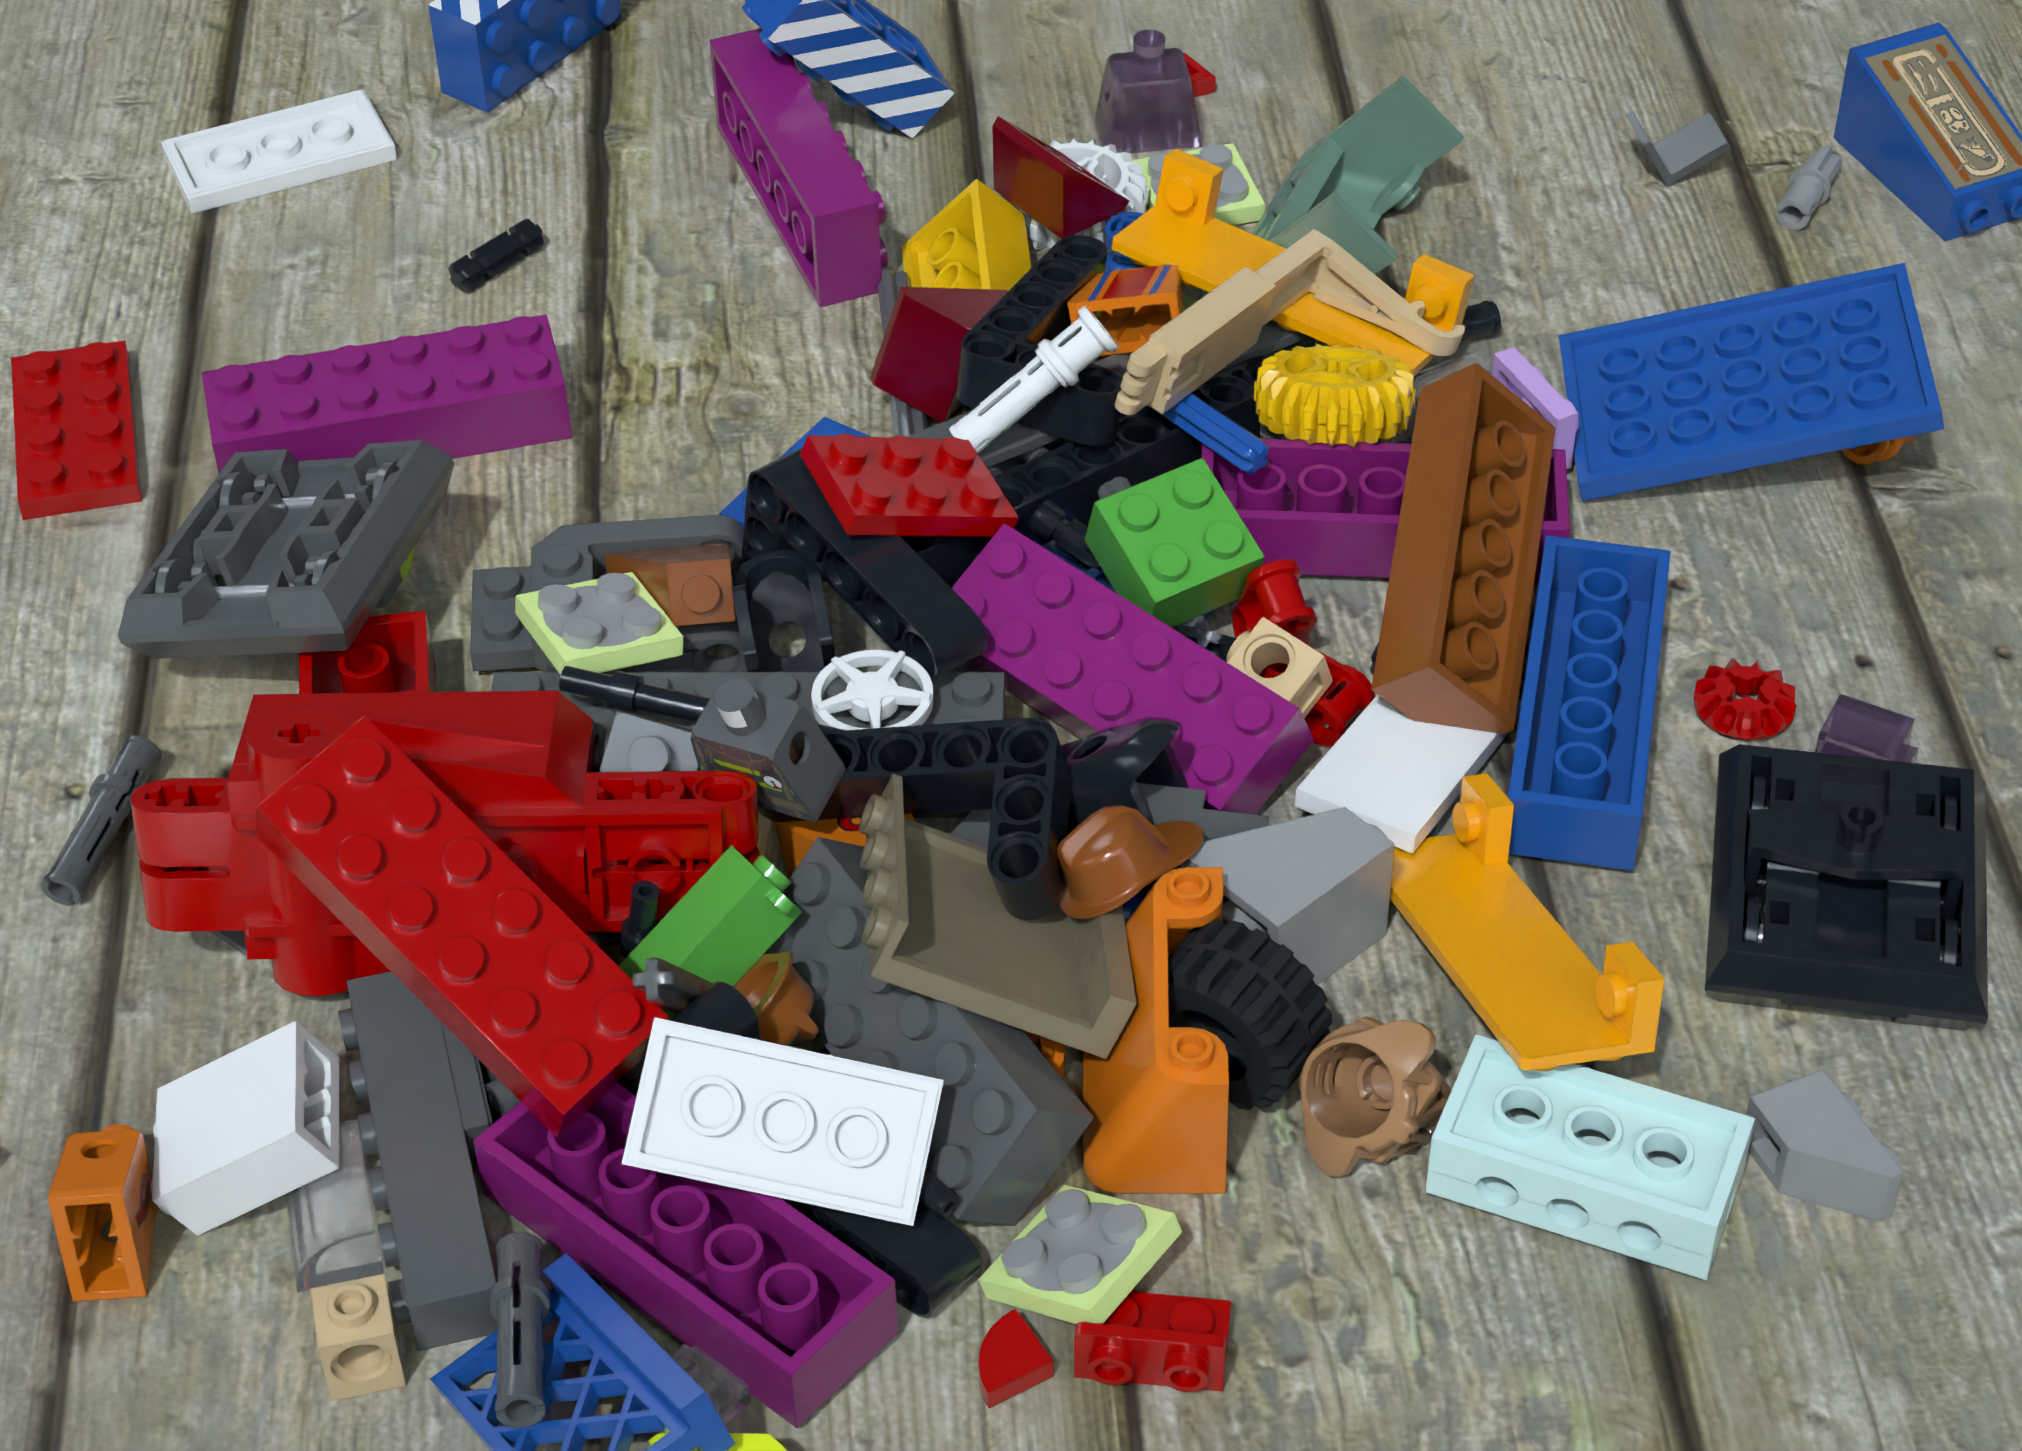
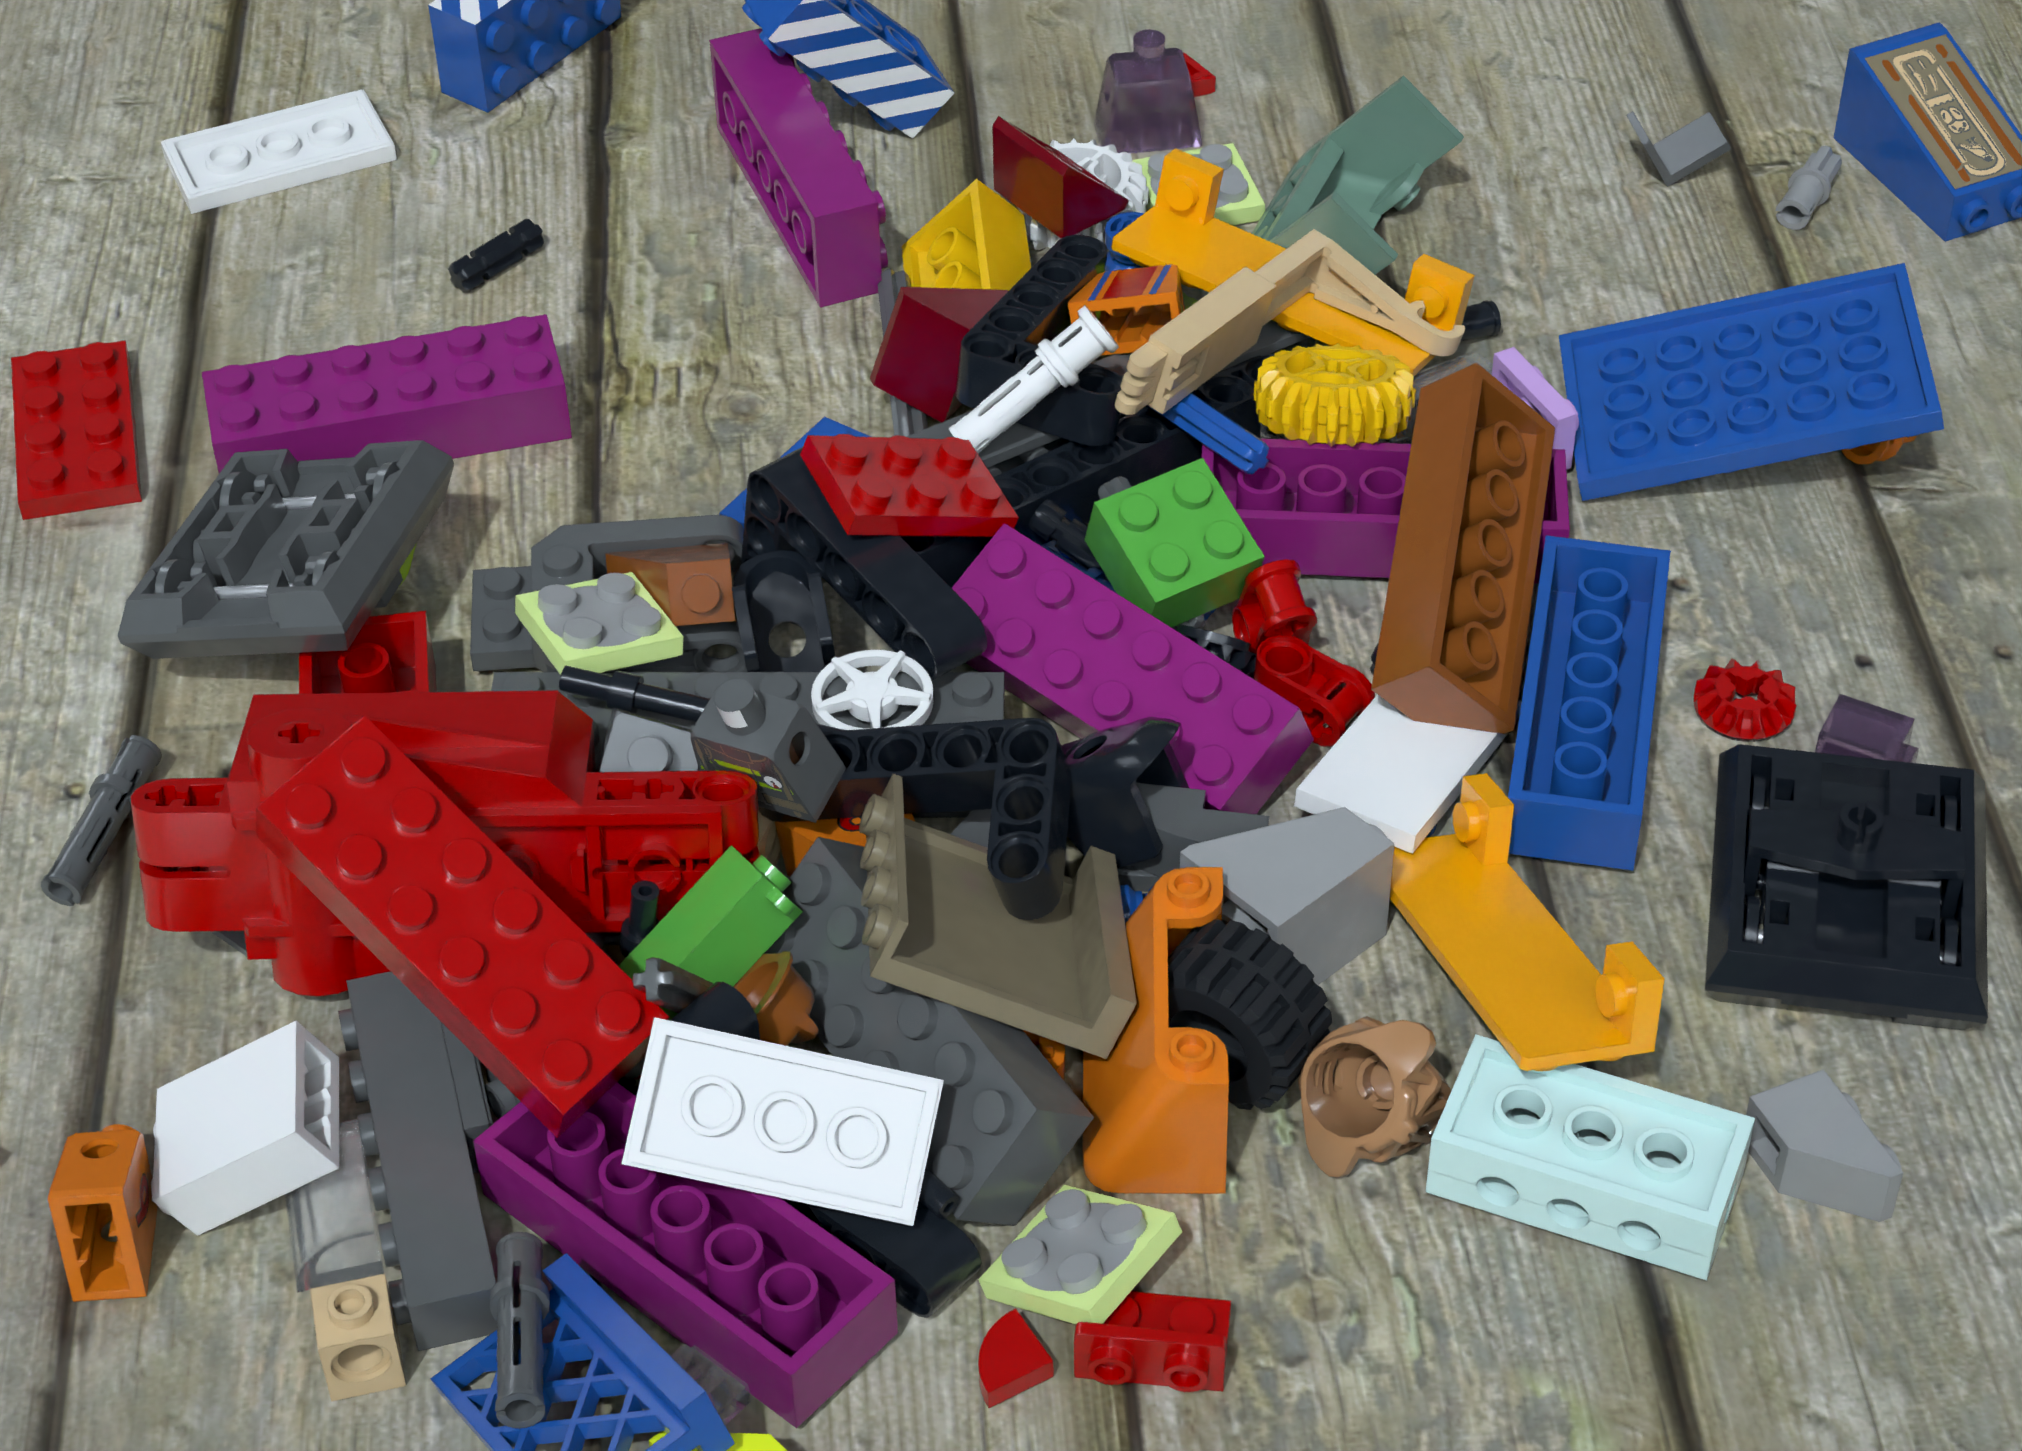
dark orange piece [1057,805,1204,919] -> none
tan brick [1226,617,1333,718] -> none

